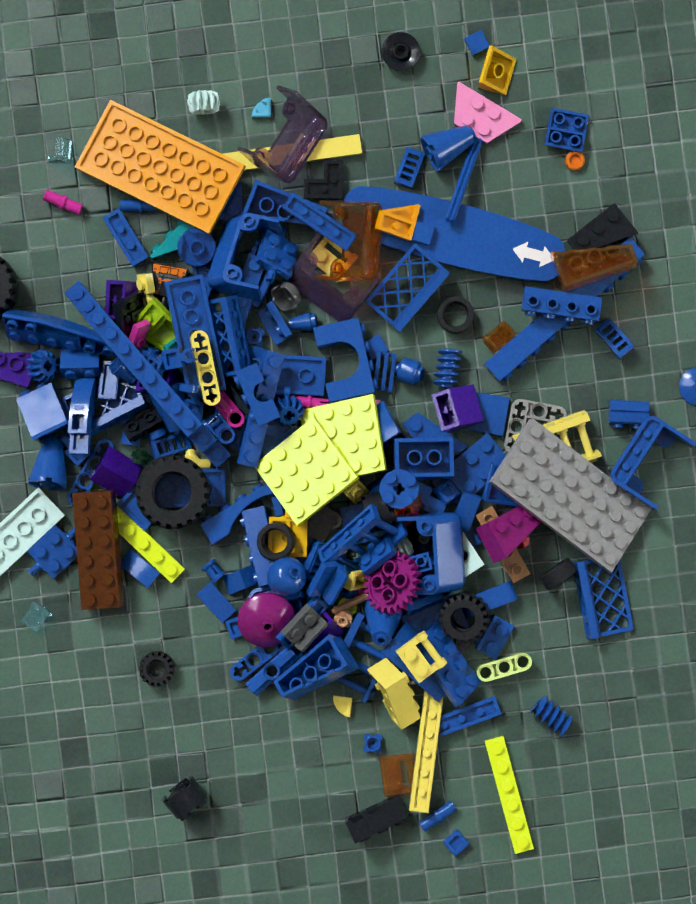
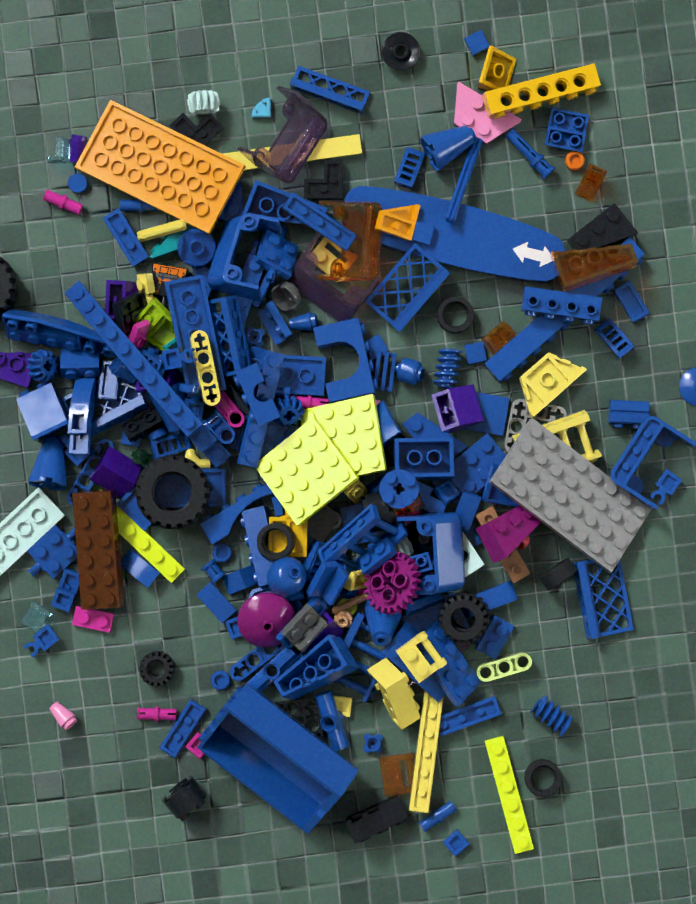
none -> blue plate [24,624,60,657]
none -> bright pink cone [49,701,77,730]
none -> blue slope [51,567,80,612]
none -> blue tile [68,173,88,193]
none -> dark purple cone [69,134,88,163]
none -> dark pink plate [72,606,115,633]
none -> light yellow axle [137,219,187,242]
none -> dark pink pin [137,707,177,722]
none -> blue tile [159,699,207,758]
none -> black plate [169,113,224,146]
none -> dark pink tile [185,732,204,759]
none -> blue panel [197,682,359,834]
none -> blue tile [211,670,230,690]
none -> blue tile [212,543,232,562]
none -> black beam [274,697,324,741]
none -> blue fence [290,66,370,114]
none -> blue piece [315,690,349,751]
none -> blue tile [464,341,487,365]
none -> yellow brick [482,63,601,119]
none -> blue pin [505,128,555,180]
none -> light yellow wing [519,352,587,418]
none -> black tyre [524,759,562,797]
none -> clear orange slope [575,163,607,202]
none -> blue tile [613,280,650,323]
none -> blue plate [650,469,682,505]

